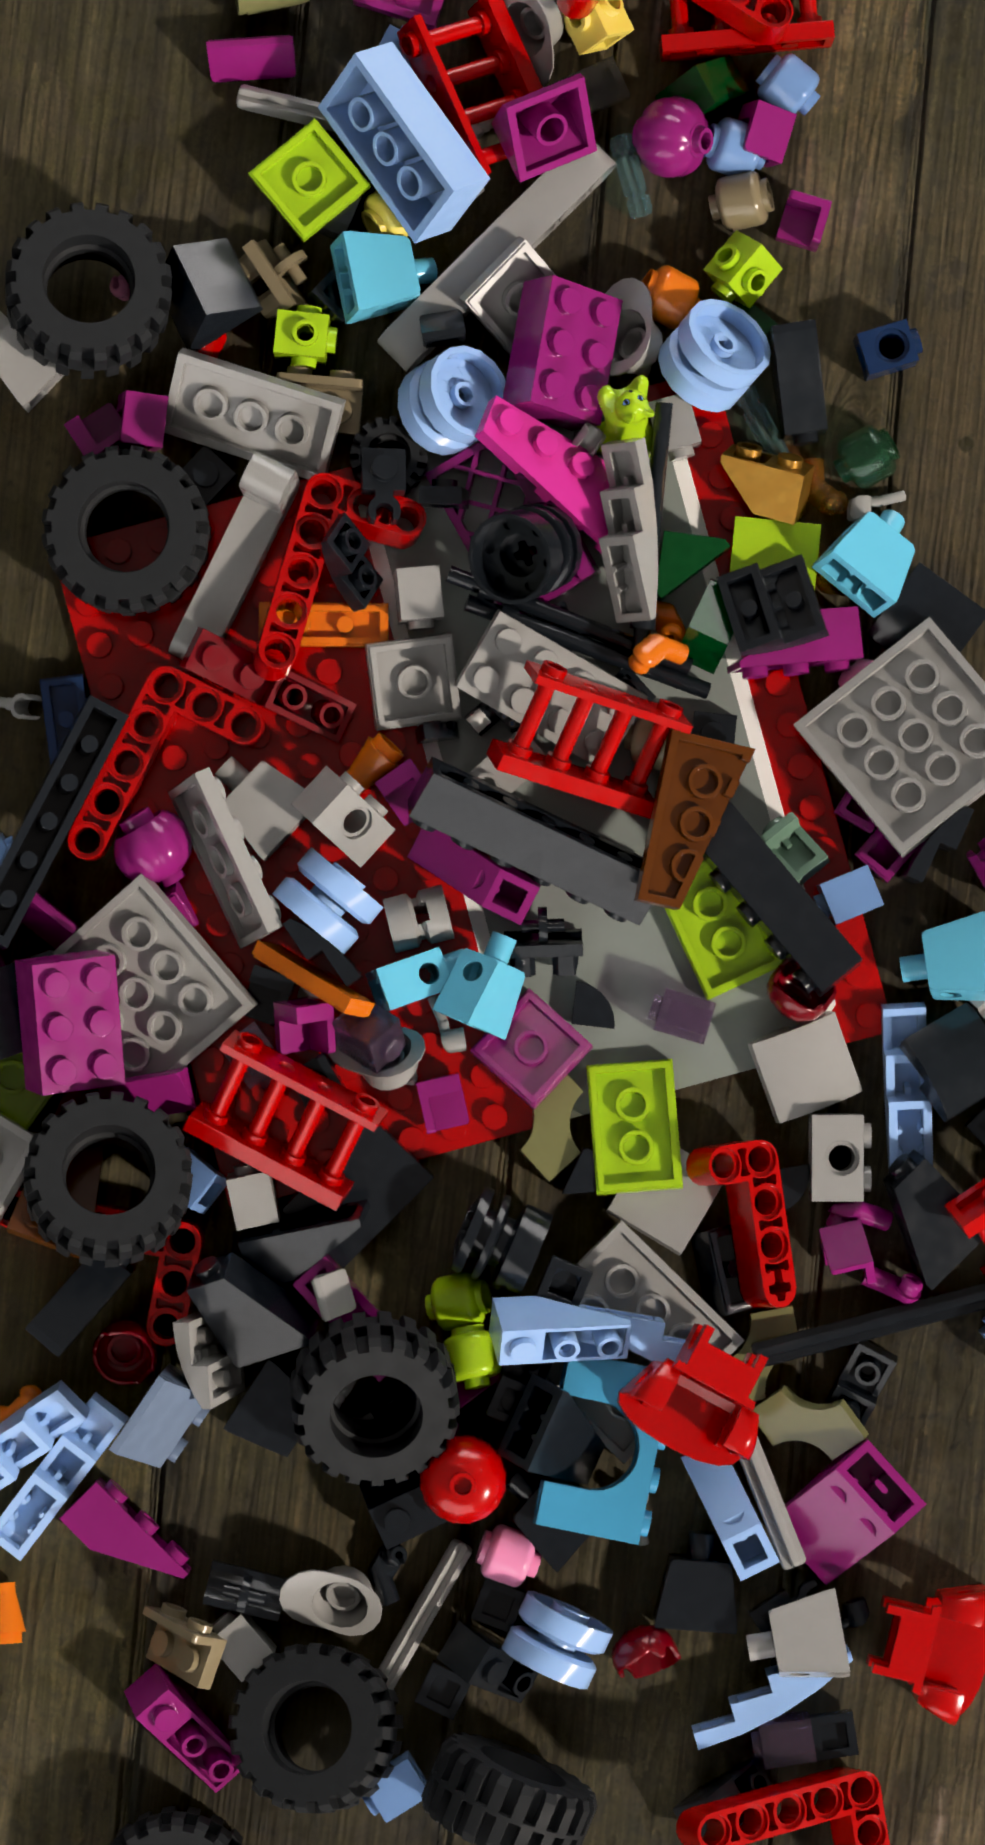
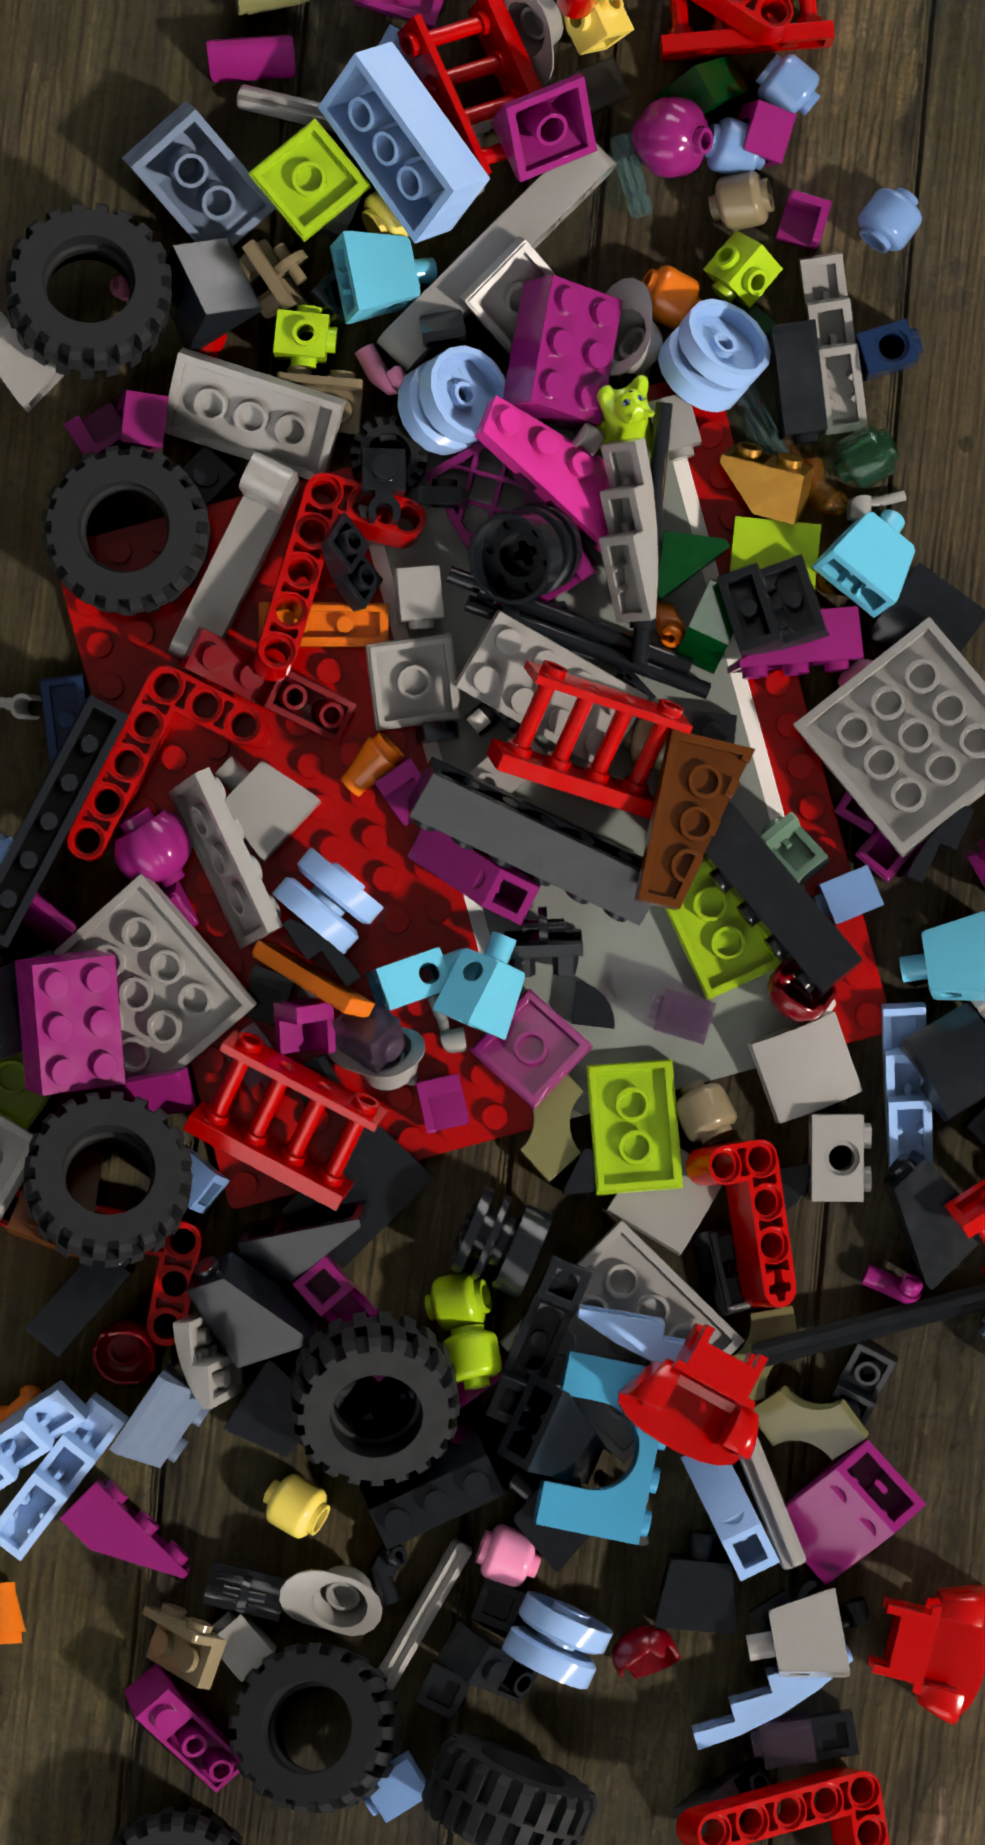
light grey brick [226,1163,281,1231] -> none
light grey brick [291,766,396,868] -> none
light grey slope [311,1268,356,1322] -> none
light grey wheel [383,885,455,953] -> none
red cylinder [420,1435,506,1524] -> none
light blue slope [489,1295,632,1366] -> none
orange arm [628,633,689,674] -> none
magenta panel [819,1219,876,1285] -> none
magenta arm [826,1201,893,1231] -> none
none -> sand blue slope [122,101,276,246]
none -> light yellow head [263,1474,330,1539]
none -> bright pink arm [354,343,406,395]
none -> dark tan head [676,1079,737,1146]
none -> light grey slope [798,252,868,435]
none -> medium blue head [858,187,922,253]

